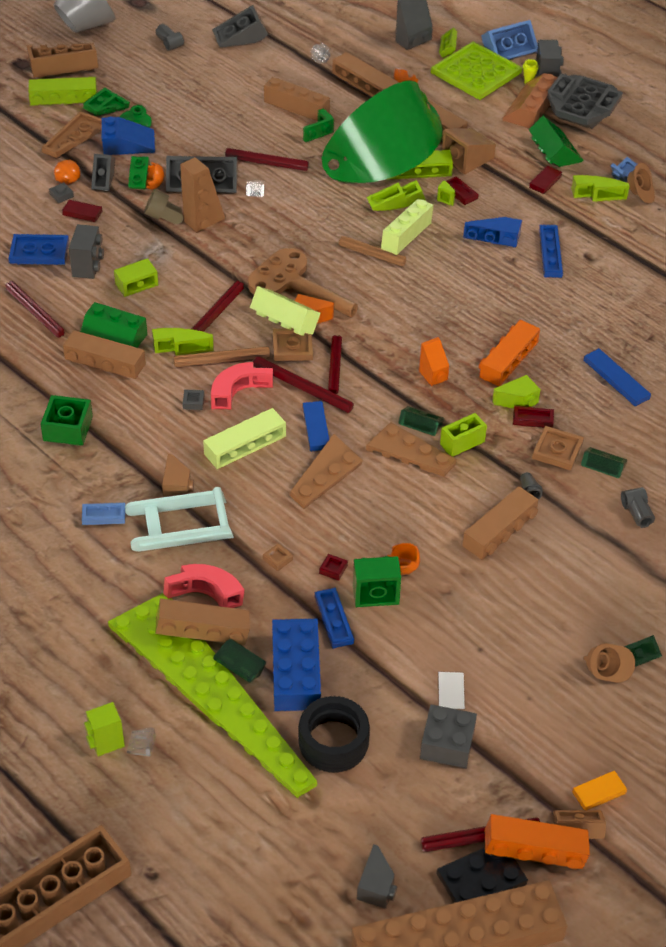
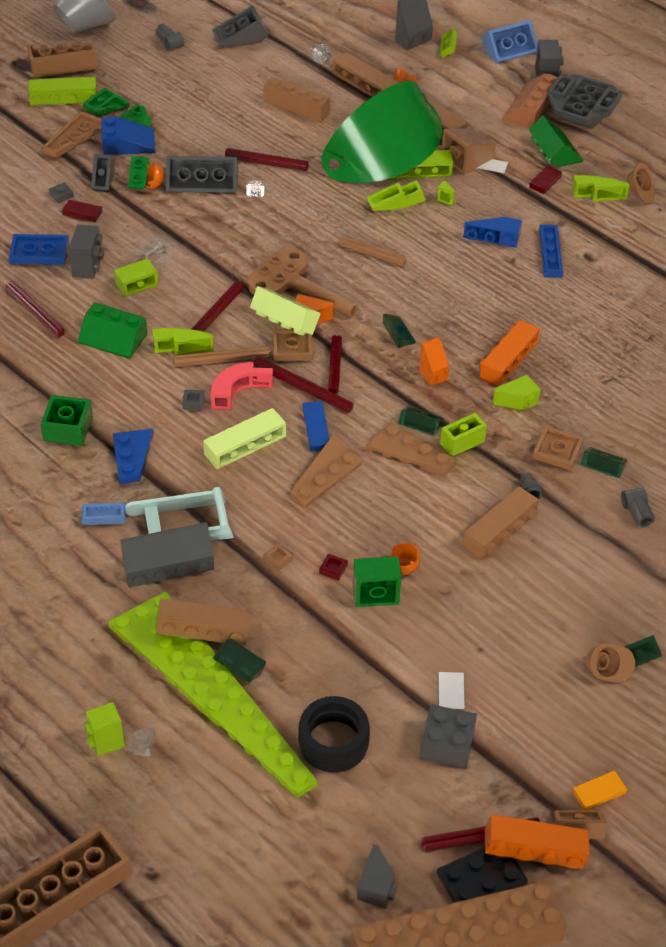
orange hair [54,160,81,184] -> none
medium nougat brick [63,330,146,379] -> none
dark tan piece [144,189,184,224] -> none
medium nougat slope [162,454,194,497] -> none
coral arch [163,564,244,608] -> none
medium nougat wedge [180,157,226,233] -> none
blue brick [272,618,321,711] -> none
green bracket [303,108,334,142] -> none
blue tile [314,588,354,649] -> none
yellowish green brick [381,199,434,255] -> none
lime plate [431,41,523,100] -> none
dark red tile [446,176,479,205] -> none
dark red tile [513,406,554,428] -> none
neon yellow cone [523,59,539,84] -> none
blue tile [584,349,651,407] -> none
medium blue bracket [610,157,637,182] -> none
none -> blue wing [113,429,154,484]
none -> dark grey slope [120,522,214,587]
none -> clear green slope [383,314,416,348]
none -> white sticker [477,159,508,173]

